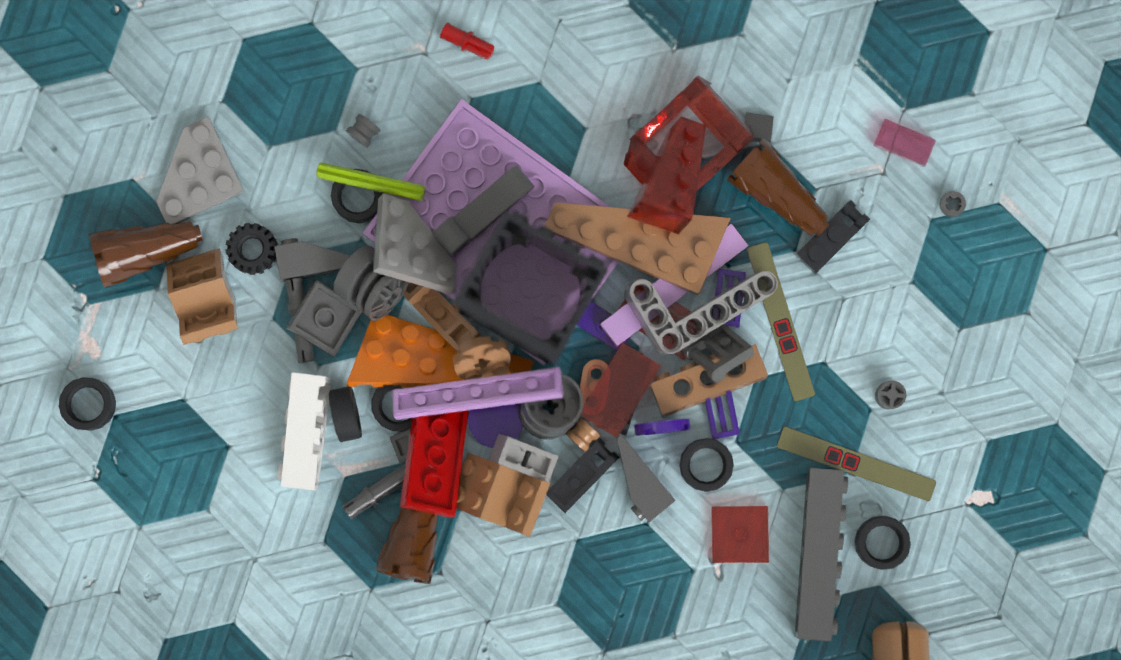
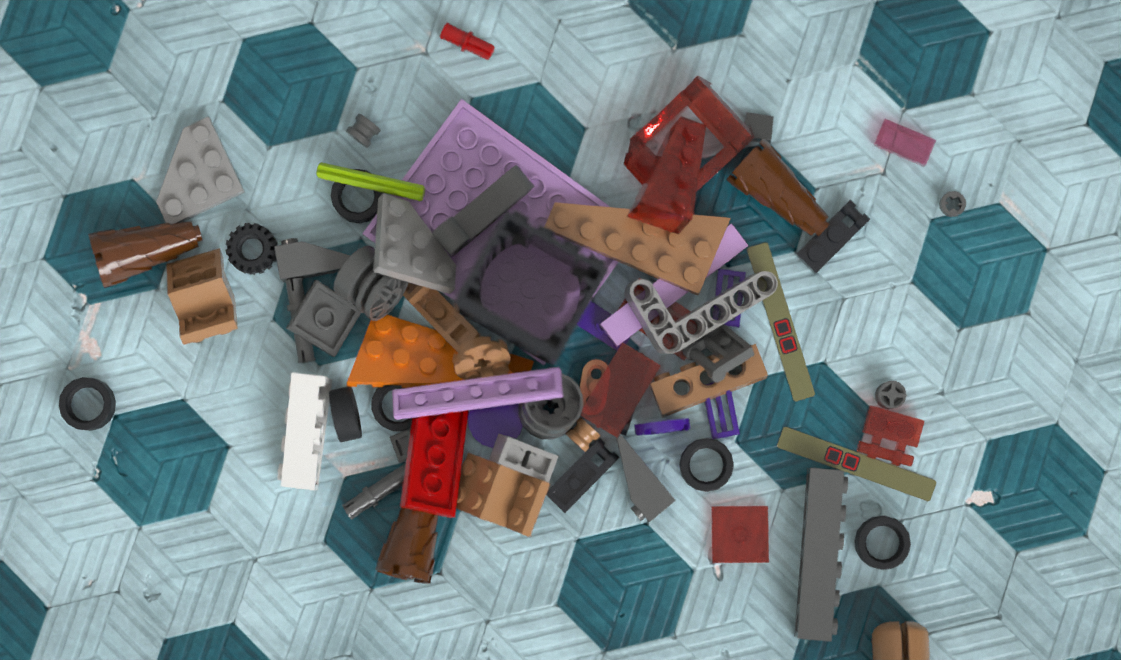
none -> clear red plate [857,405,925,467]

